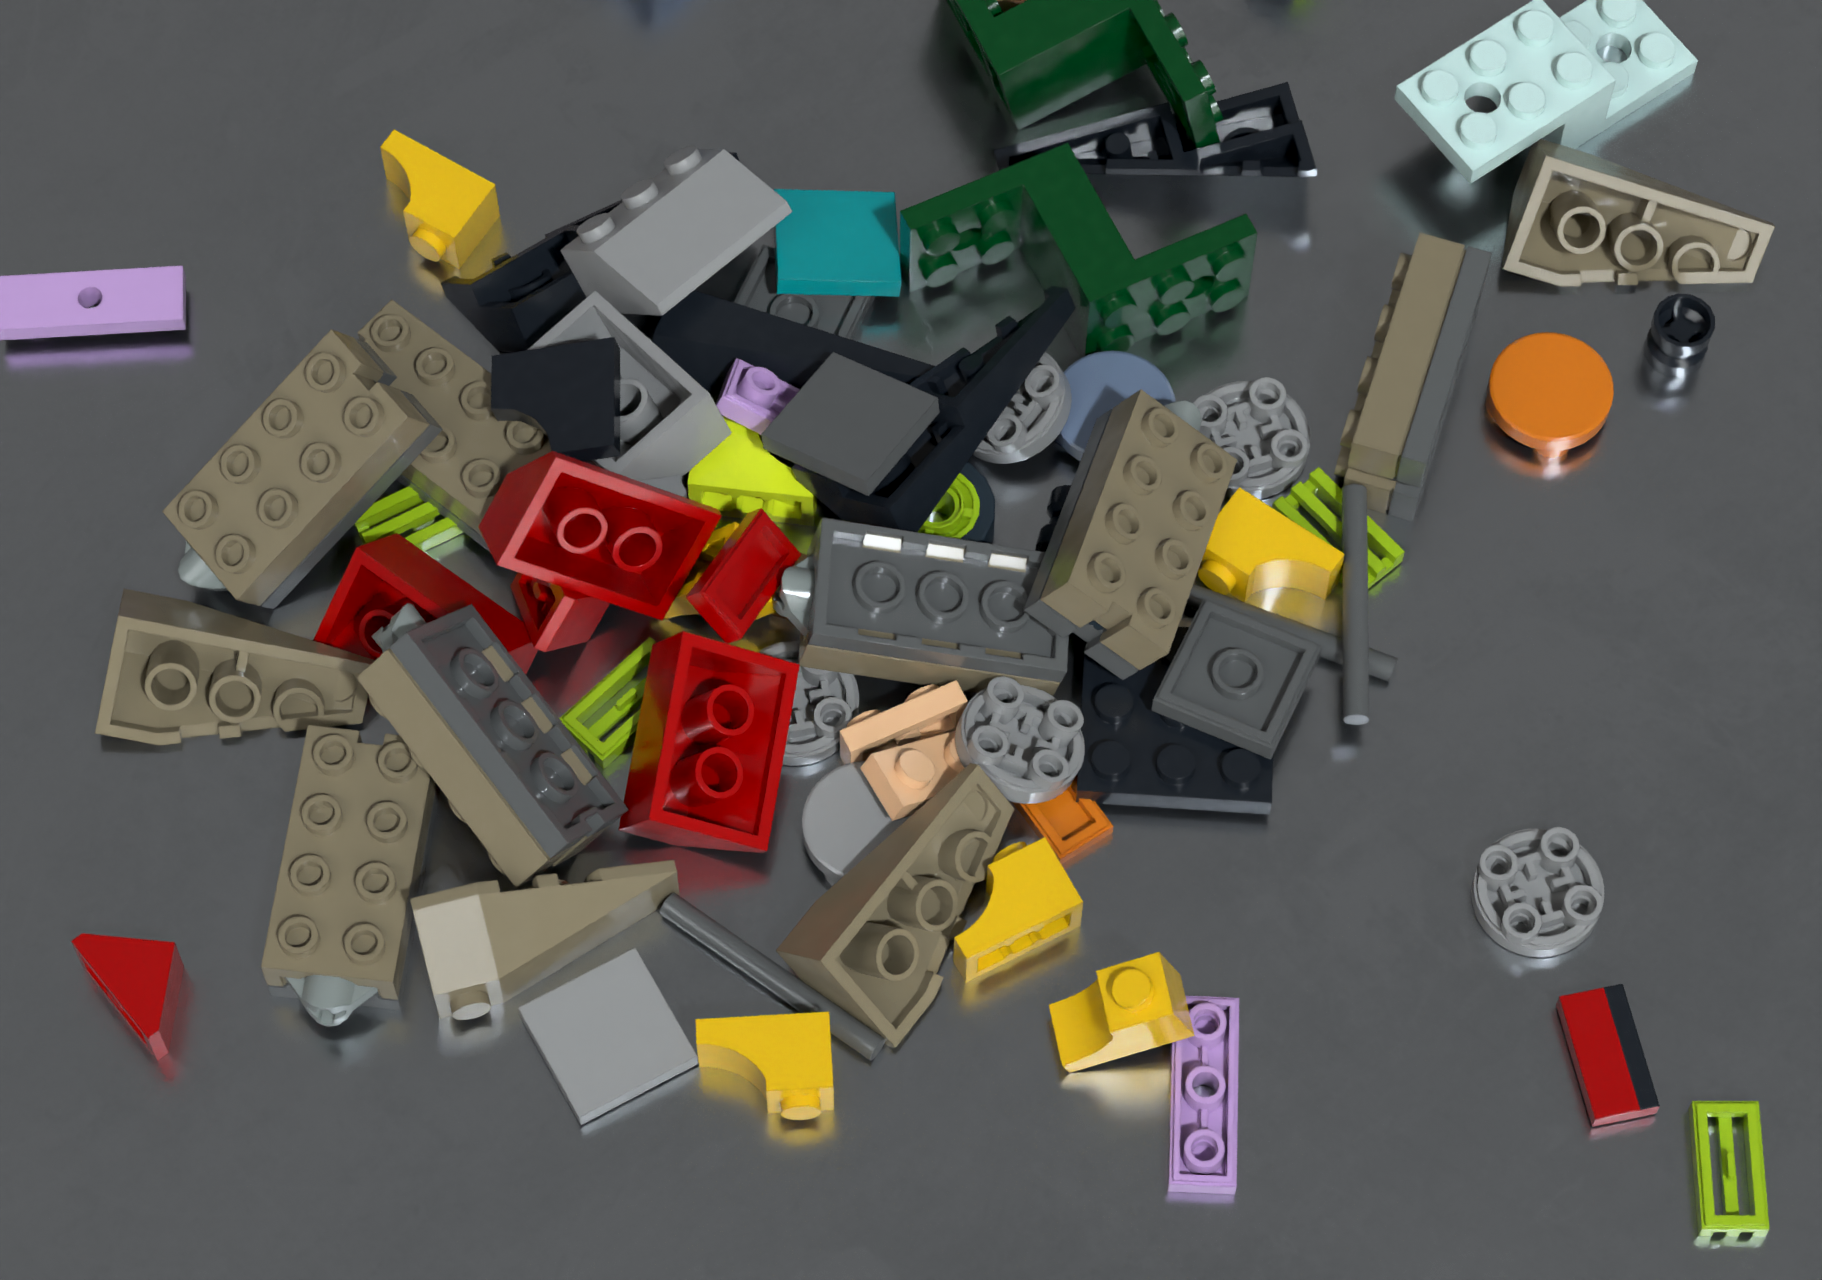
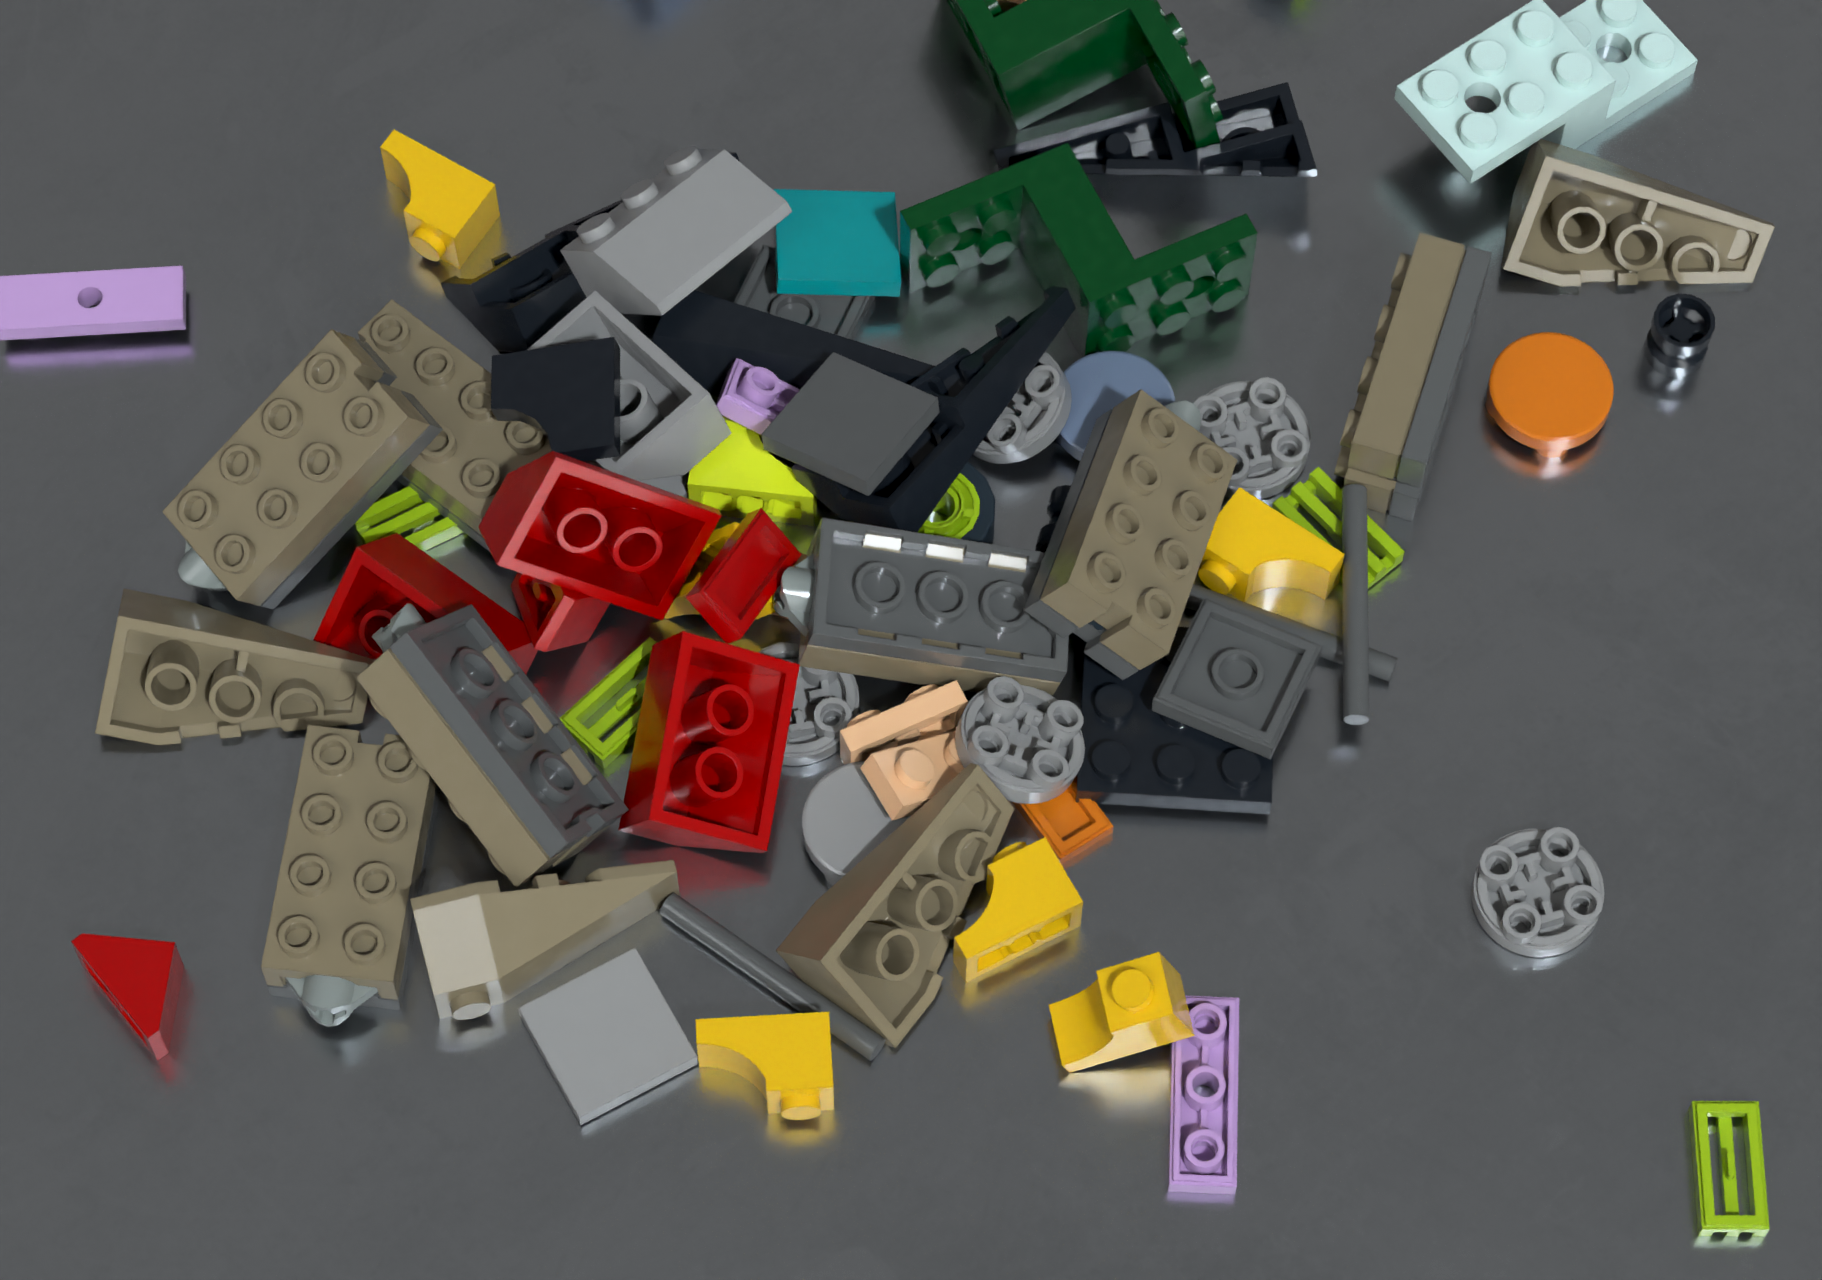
red tile [1556,984,1660,1127] -> none

